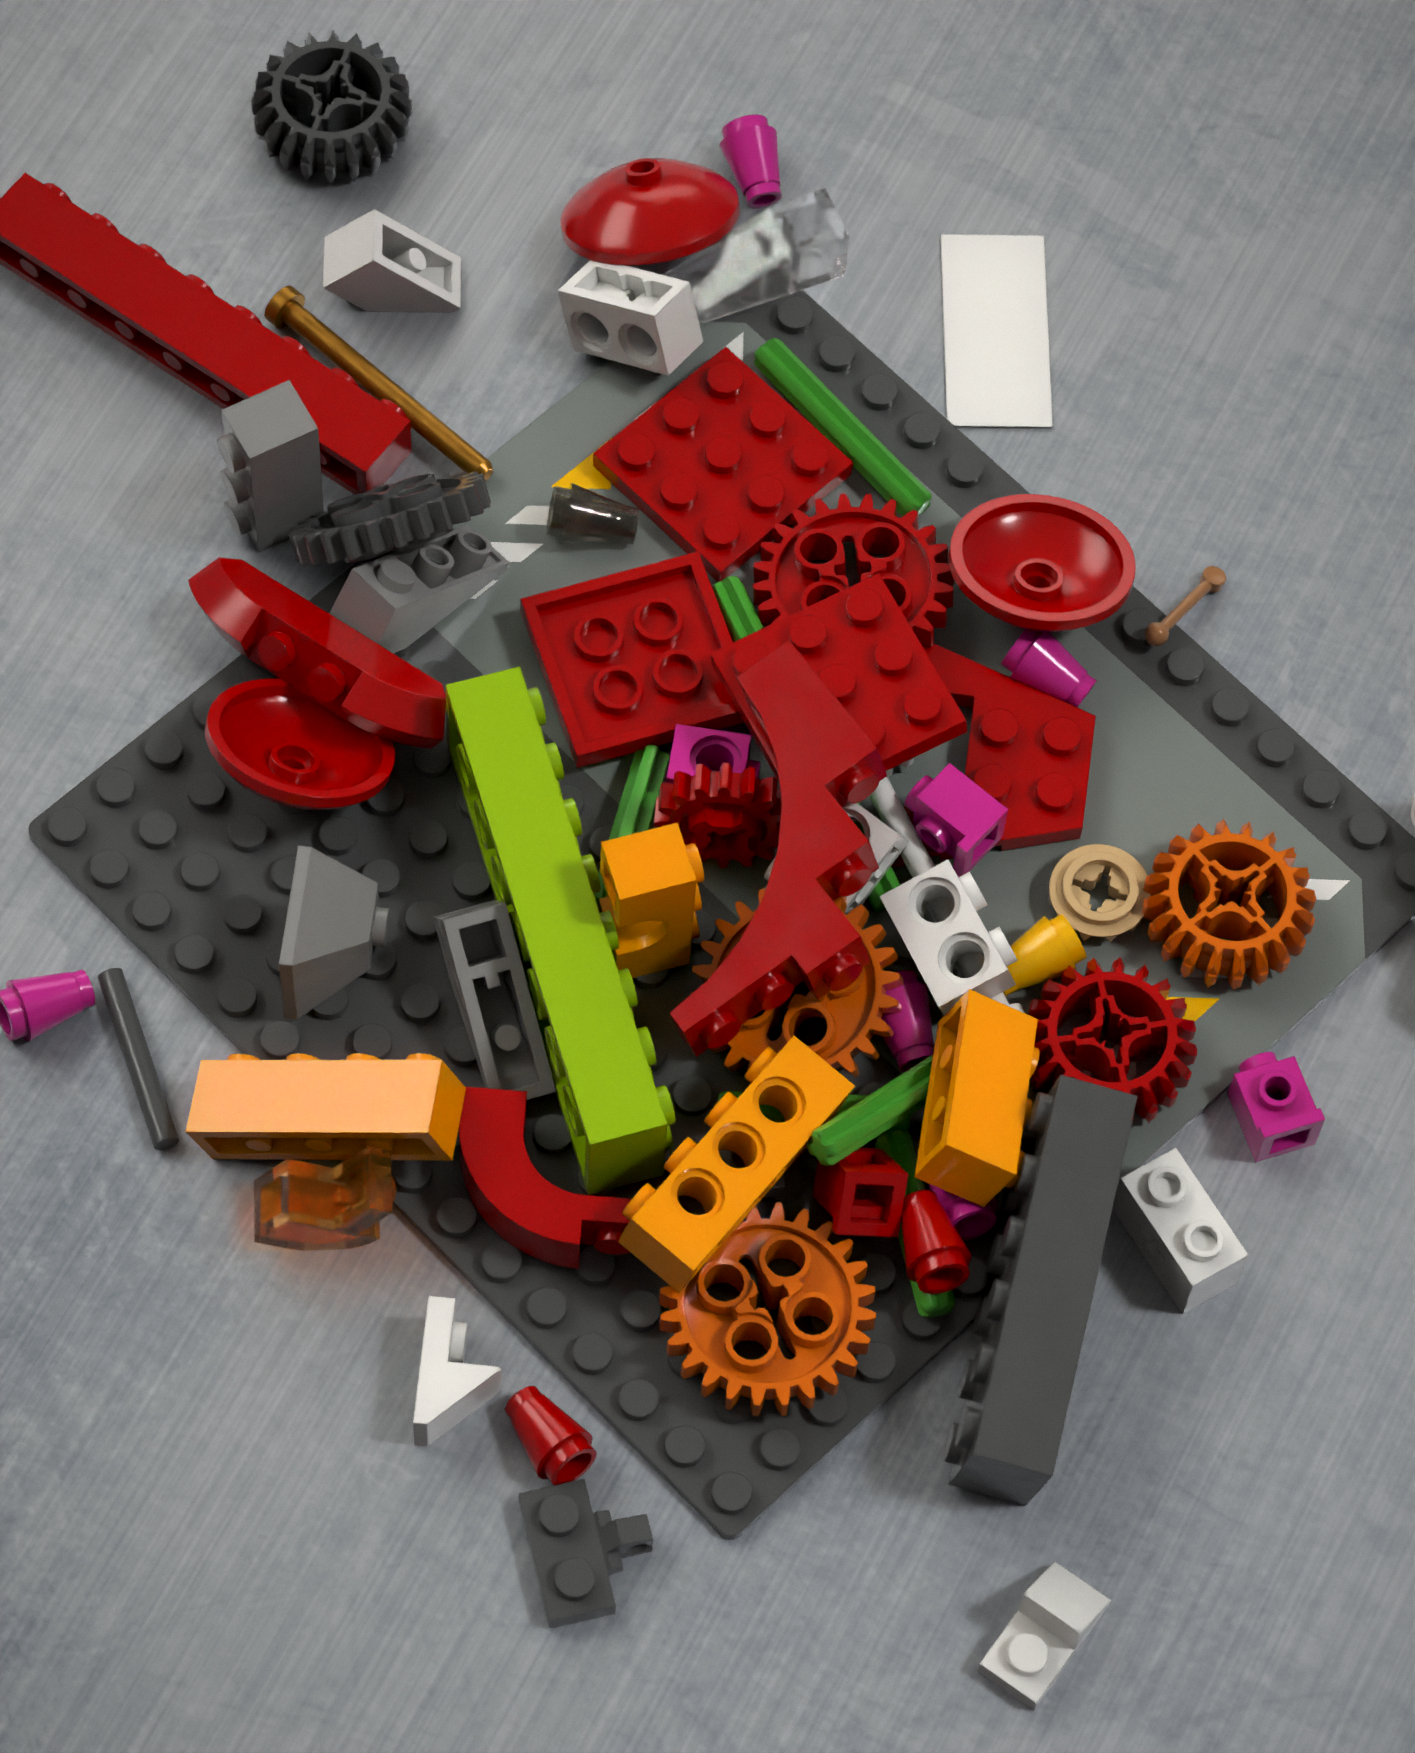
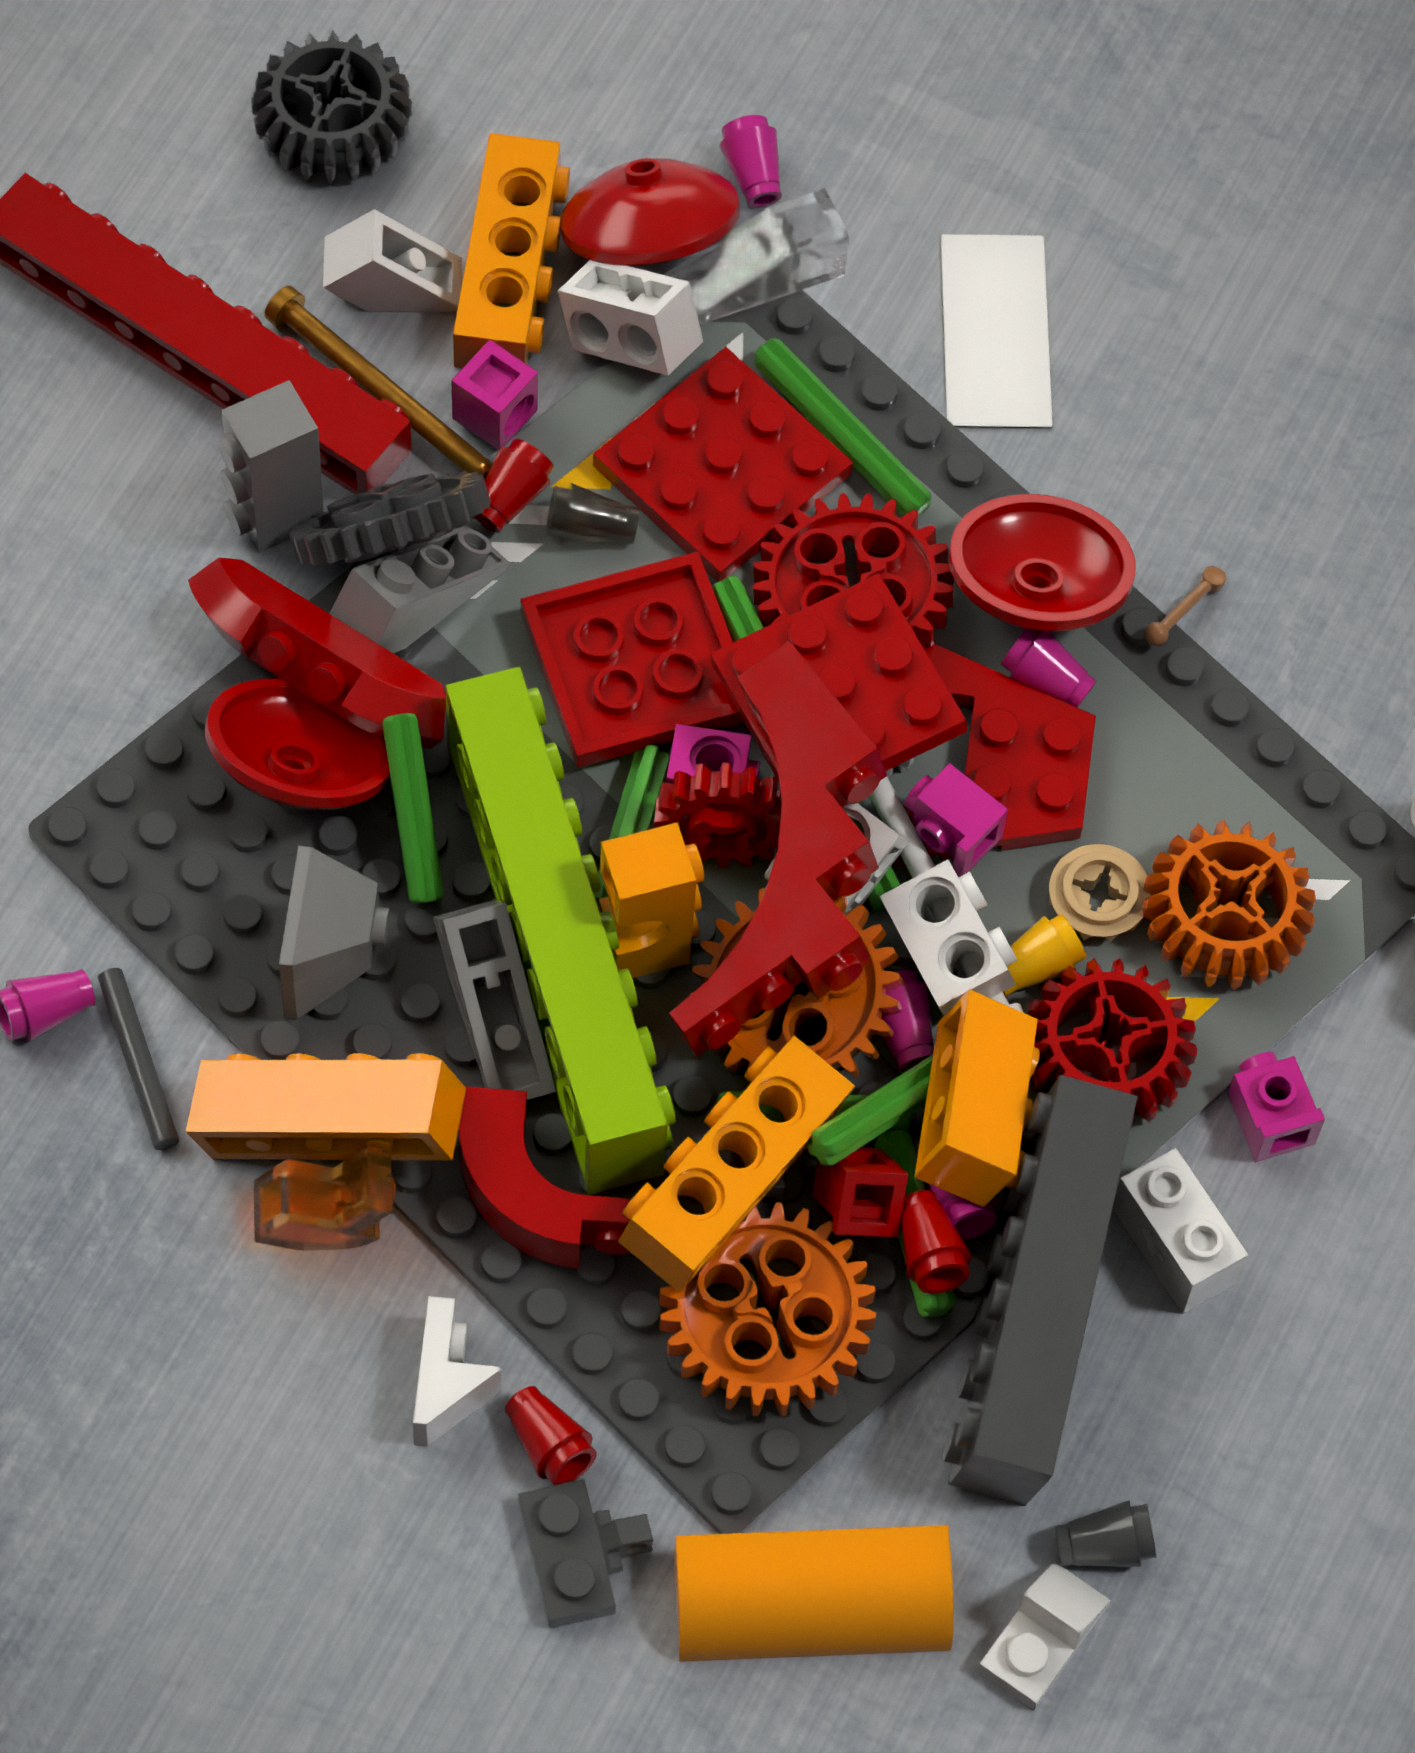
none -> bright green axle [382,713,444,904]
none -> dark pink brick [451,340,538,451]
none -> light orange brick [453,133,570,368]
none -> red cone [472,439,554,533]
none -> light orange brick [674,1525,954,1662]
none -> dark grey cone [1055,1500,1157,1567]

